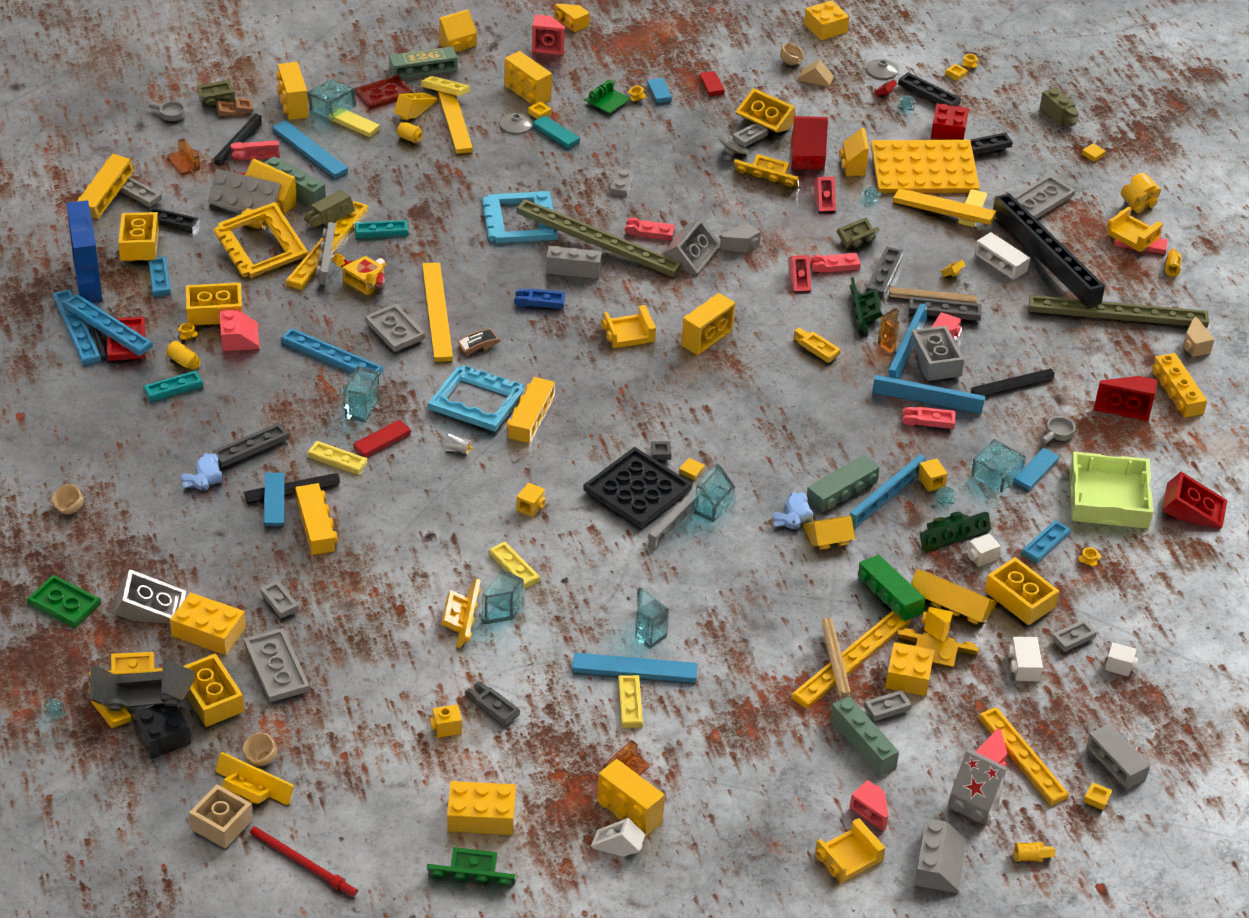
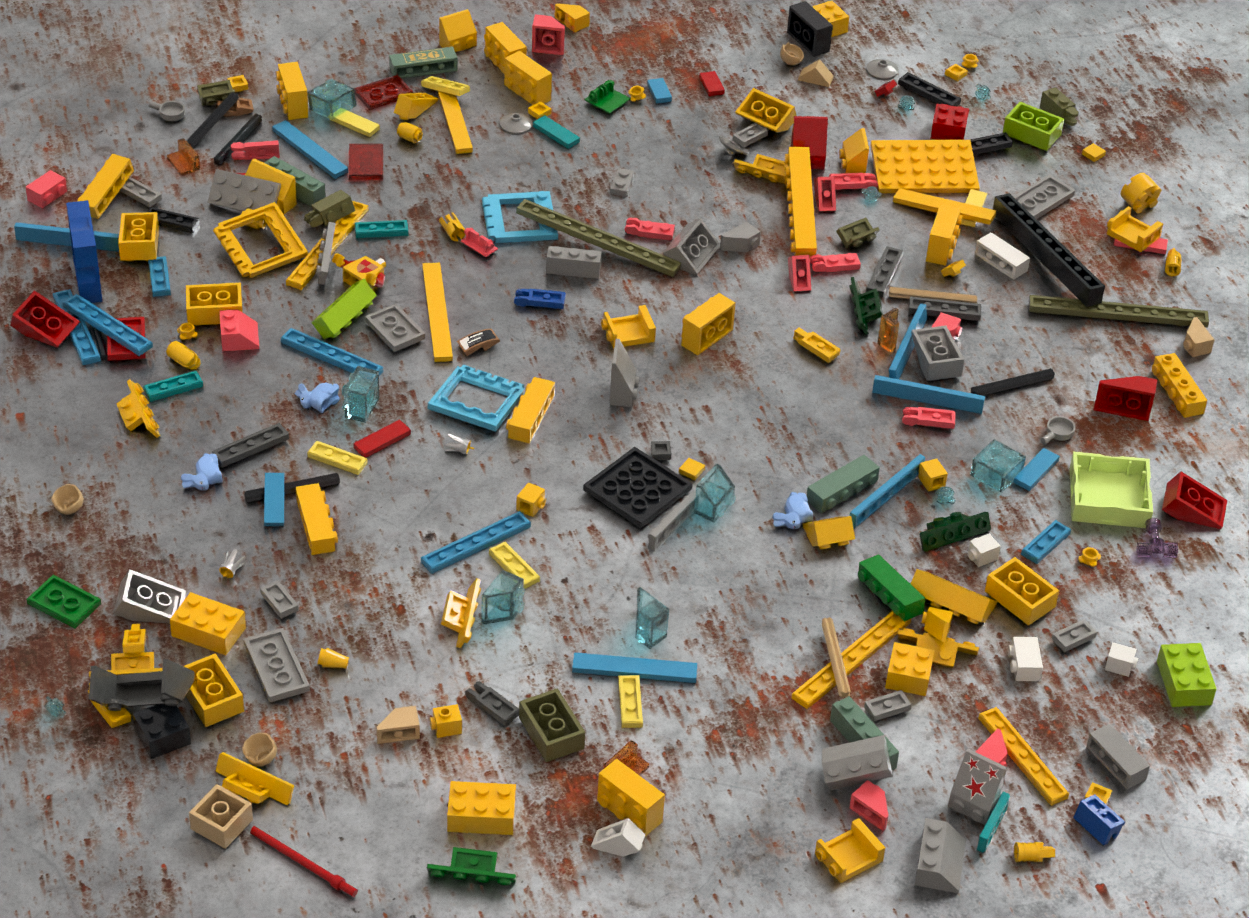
none -> red slope [10,290,80,348]
none -> dark azure tile [14,222,119,252]
none -> coral brick [26,170,67,209]
none -> yellow bracket [116,379,160,438]
none -> yellow hinge [123,624,146,655]
none -> black axle [185,92,239,149]
none -> flat silver piece [219,549,246,578]
none -> yellow plate [227,75,248,92]
none -> light blue animal [295,383,340,413]
none -> lime brick [311,279,377,340]
none -> yellow cone [317,648,349,669]
none -> clear red tile [349,144,383,180]
none -> tan slope [377,706,420,744]
none -> dark azure tile [421,511,531,574]
none -> yellow arm [439,212,466,242]
none -> coral hinge [461,228,498,257]
none -> yellow brick [484,22,527,74]
none -> olive brick [519,688,585,762]
none -> light grey slope [610,339,639,407]
none -> yellow brick [784,147,817,259]
none -> black brick [787,1,833,57]
none -> light grey slope [822,735,893,790]
none -> coral hinge [829,173,878,190]
none -> yellow brick [926,203,963,266]
none -> clear light blue plate [975,84,991,100]
none -> teal tile [977,792,1010,853]
none -> lime brick [1003,102,1064,151]
none -> blue hinge [1073,794,1125,846]
none -> clear purple bar [1136,518,1178,558]
none -> lime brick [1157,643,1217,707]

